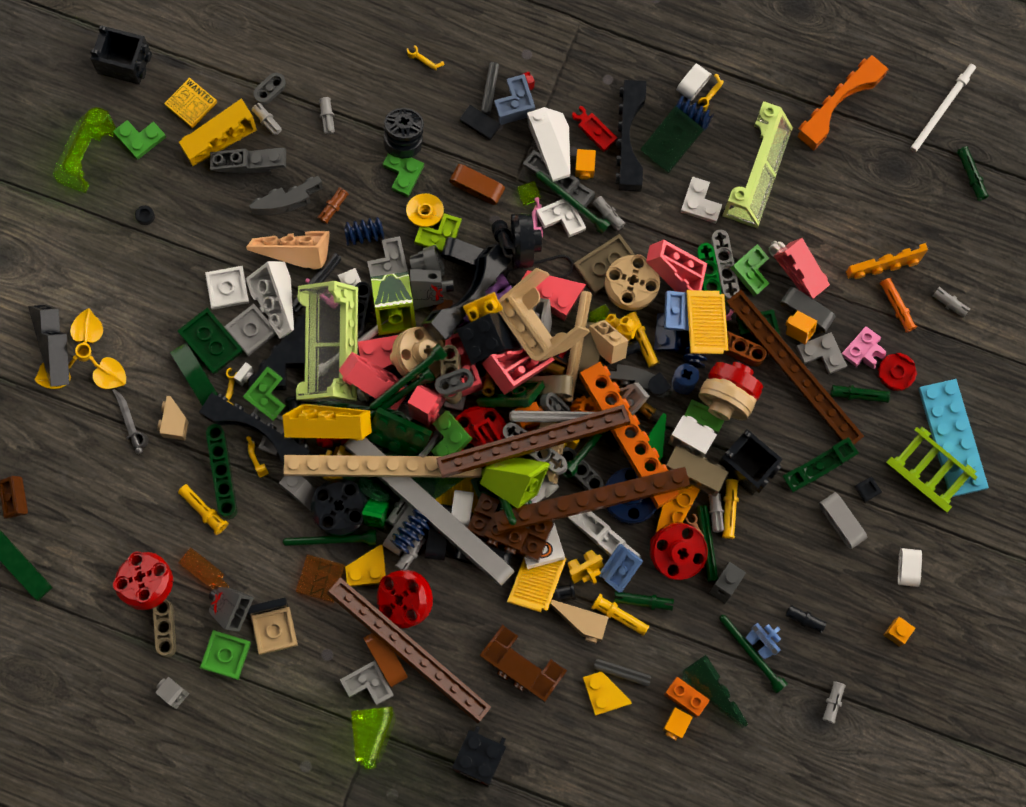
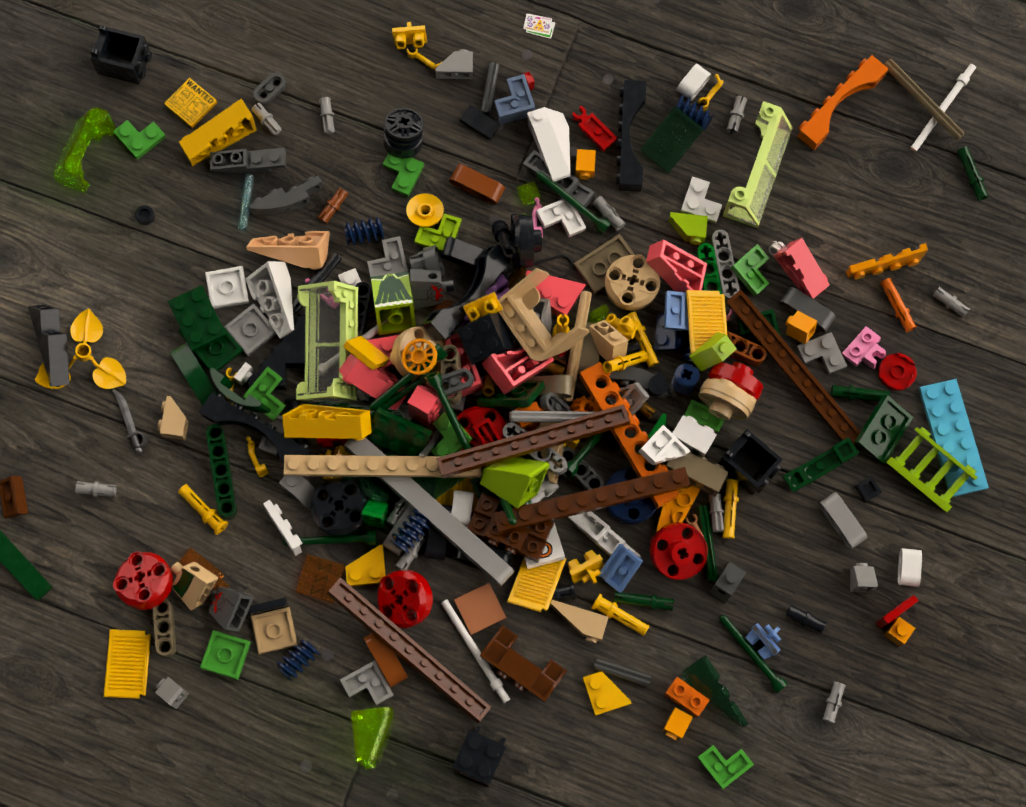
none -> light grey pin [75,481,117,497]
none -> yellow window [104,629,151,699]
none -> dark green plate [167,285,227,352]
none -> tan torso [171,562,218,611]
none -> dark green slope [210,368,271,413]
none -> clear light blue piece [238,174,254,230]
none -> white plate [263,500,302,556]
none -> dark blue piece [276,639,321,682]
none -> yellow tile [343,336,390,370]
none -> yellow hips [392,22,427,49]
none -> light orange wheel [402,338,437,375]
none -> dark green piece [425,371,471,450]
none -> light grey slope [436,49,473,79]
none -> white bar [441,599,510,703]
none -> nougat tile [454,583,506,635]
none -> dark brown tile [508,266,526,289]
none -> sticker [523,14,555,39]
none -> yellow pin [552,314,570,337]
none -> yellow pin [603,350,648,374]
none -> white wing [638,425,690,465]
none -> lime slope [668,212,708,245]
none -> lime slope [689,332,737,371]
none -> bright green plate [697,745,754,790]
none -> light grey pin [726,96,747,134]
none -> light grey slope [850,563,878,593]
none -> dark green plate [855,395,914,464]
none -> red tile [876,595,919,629]
none -> dark tan axle [884,59,964,140]

